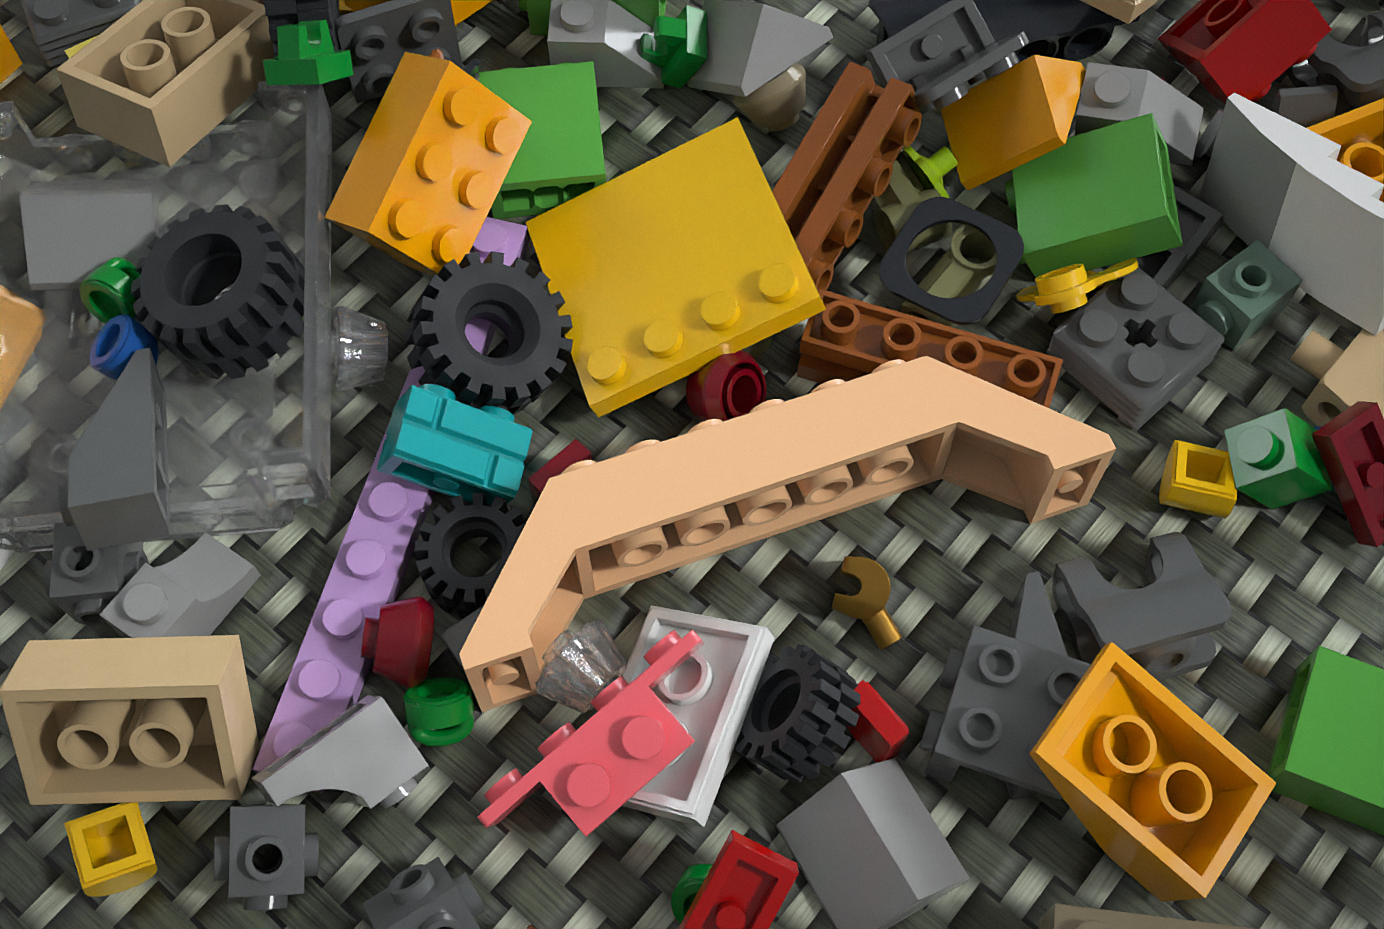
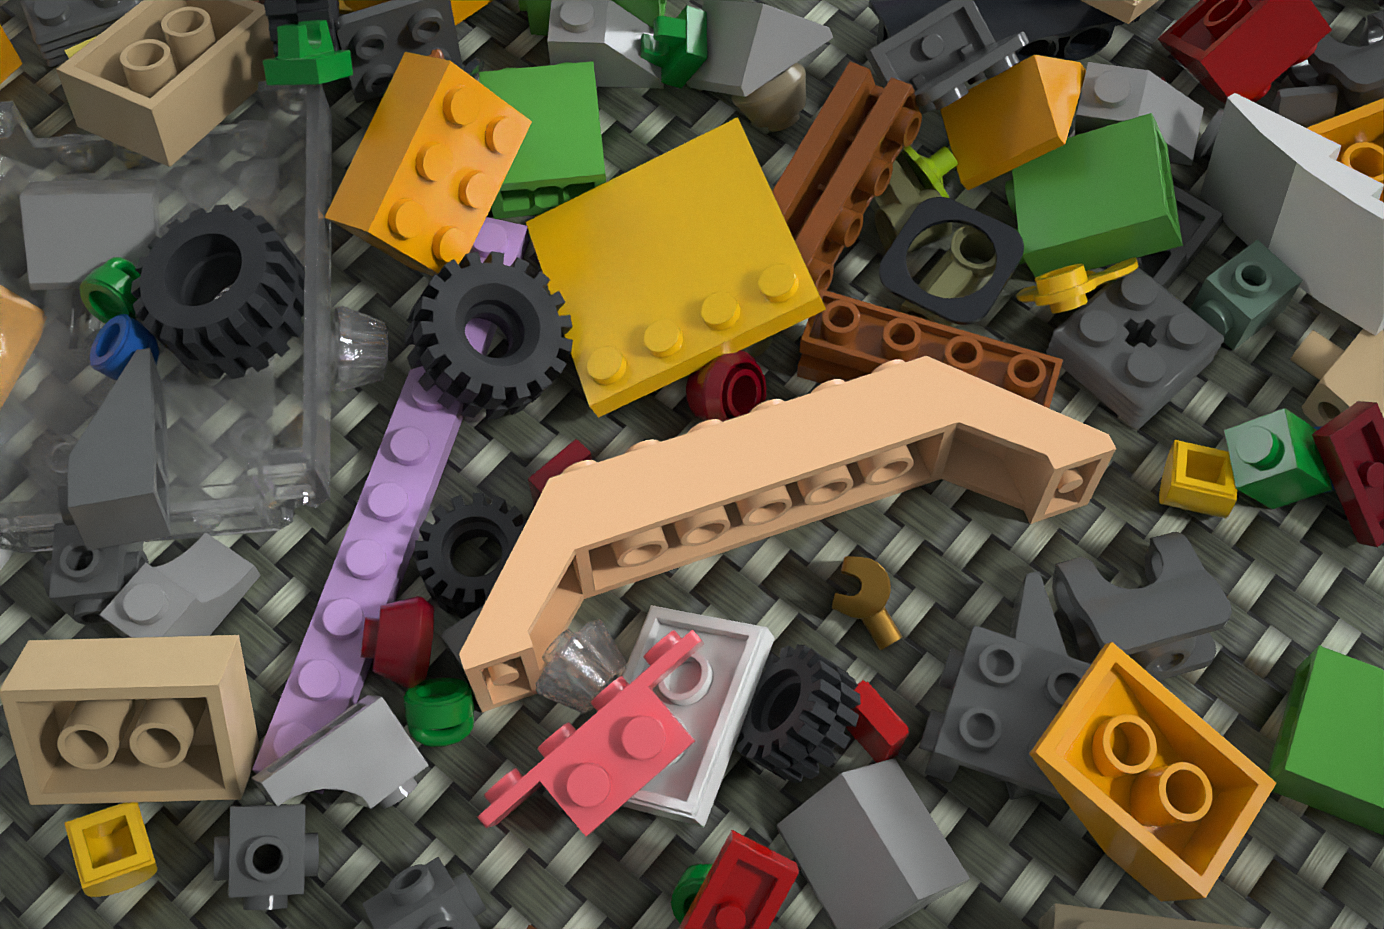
teal brick [377,384,533,504] -> none

